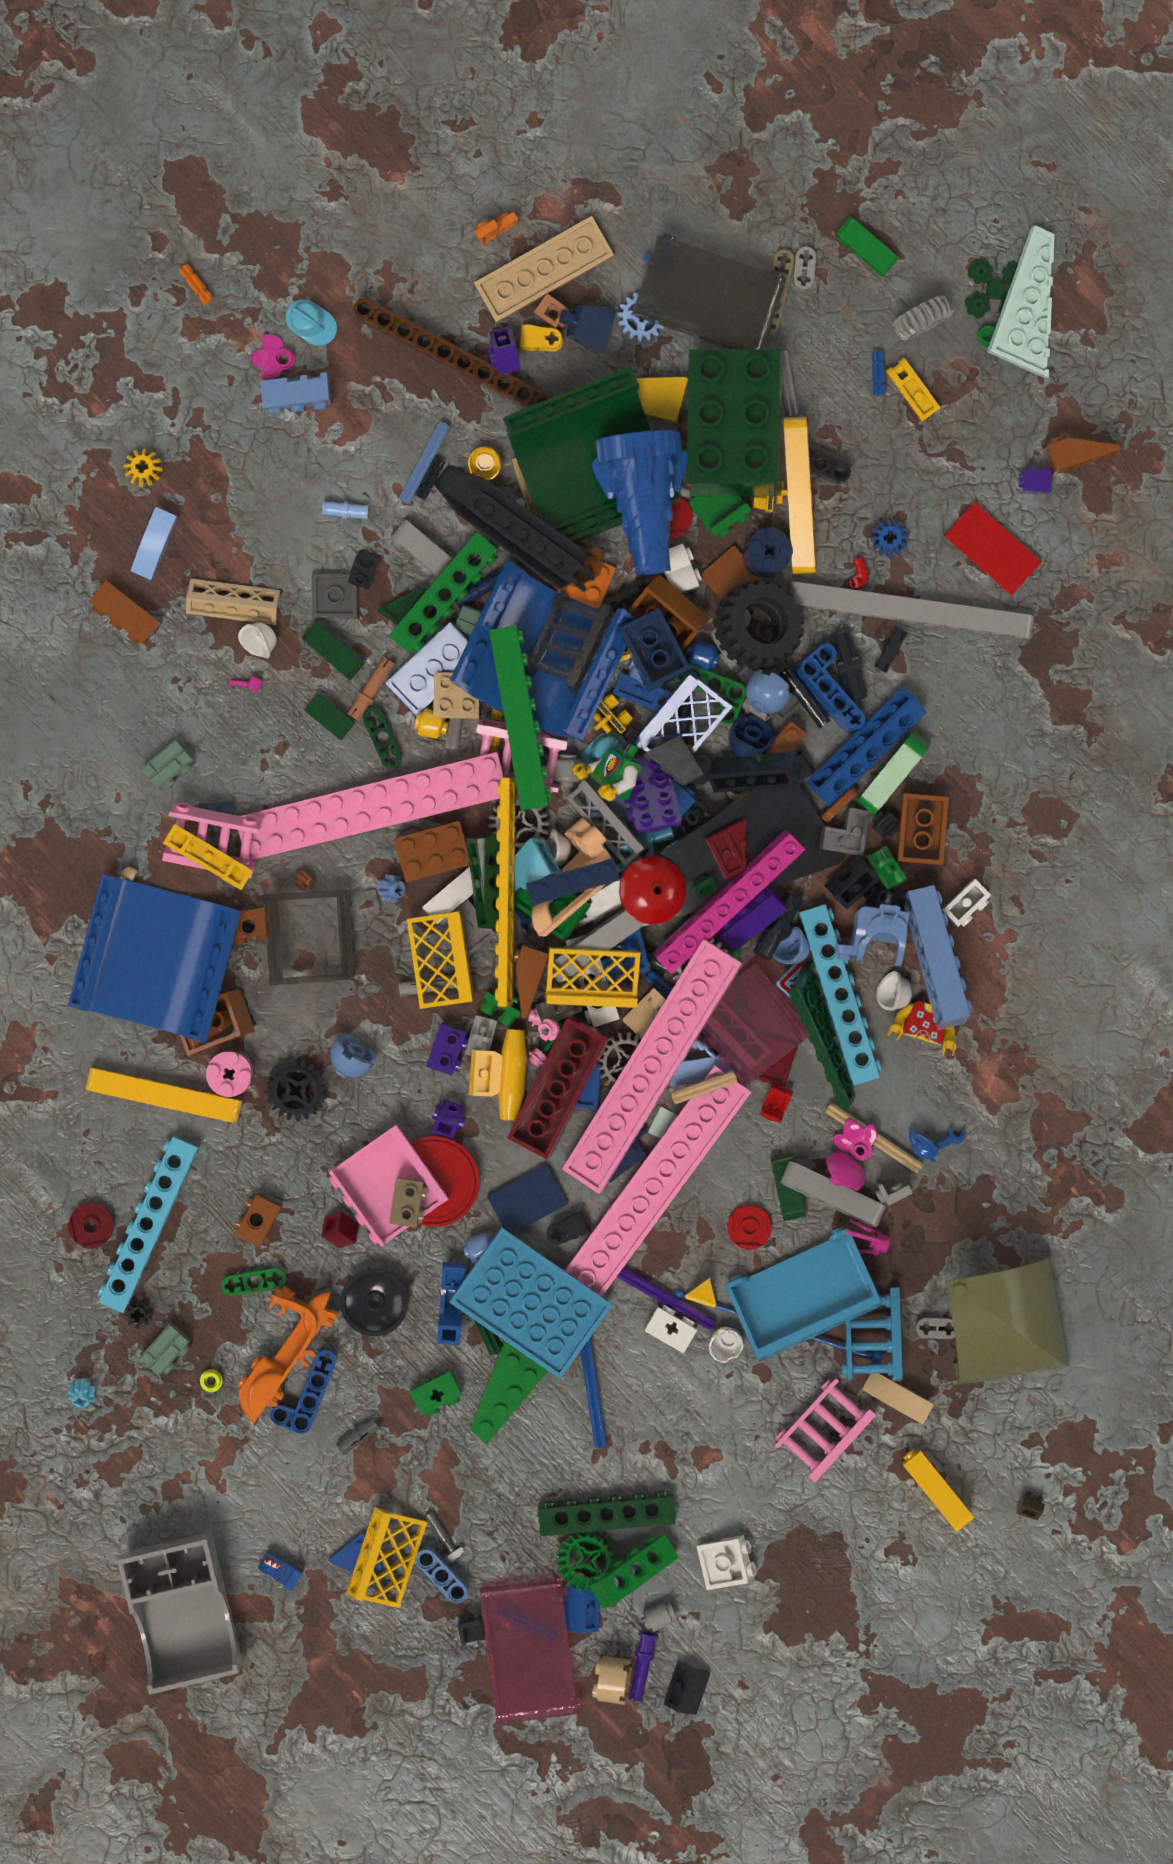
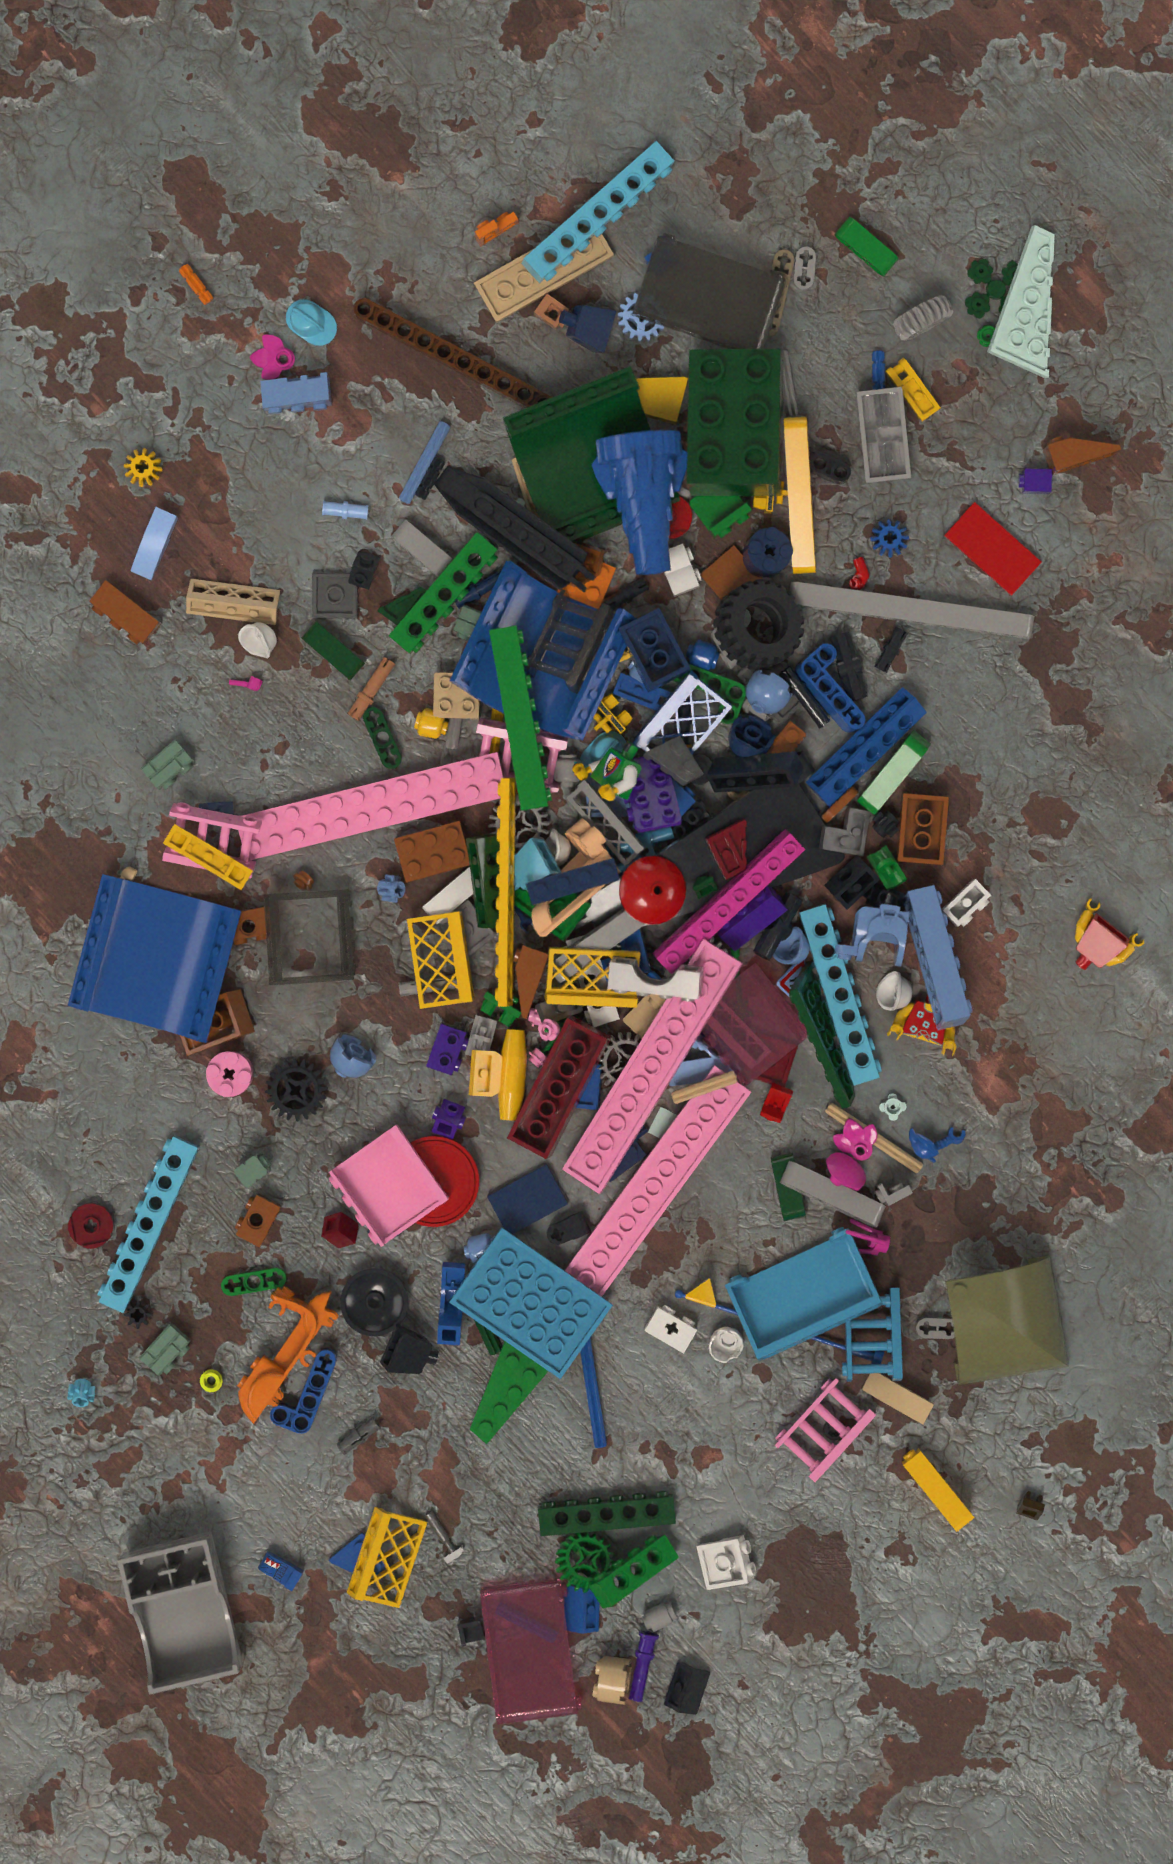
yellow beam [85,1067,242,1123] -> none
dark green slope [304,693,355,740] -> none
tile [386,621,469,716] -> none
dark tan brick [389,1177,428,1228] -> none
green brick [410,1369,463,1417] -> none
medium blue beam [416,1546,468,1603] -> none
yellow hair [468,446,502,481] -> none
dark purple brick [487,326,521,374] -> none
yellow piece [519,325,563,352] -> none
dark purple axle [617,1267,716,1330] -> none
dark orange brick [627,575,710,652] -> none
red tile [727,1204,772,1250] -> none
none -> sand green brick [234,1153,272,1188]
none -> black torso [380,1324,438,1374]
none -> medium azure brick [521,141,674,284]
none -> arch [608,957,704,1001]
none -> clear brick [857,387,911,483]
none -> light aqua plate [879,1093,907,1121]
none -> torso [1075,898,1144,970]

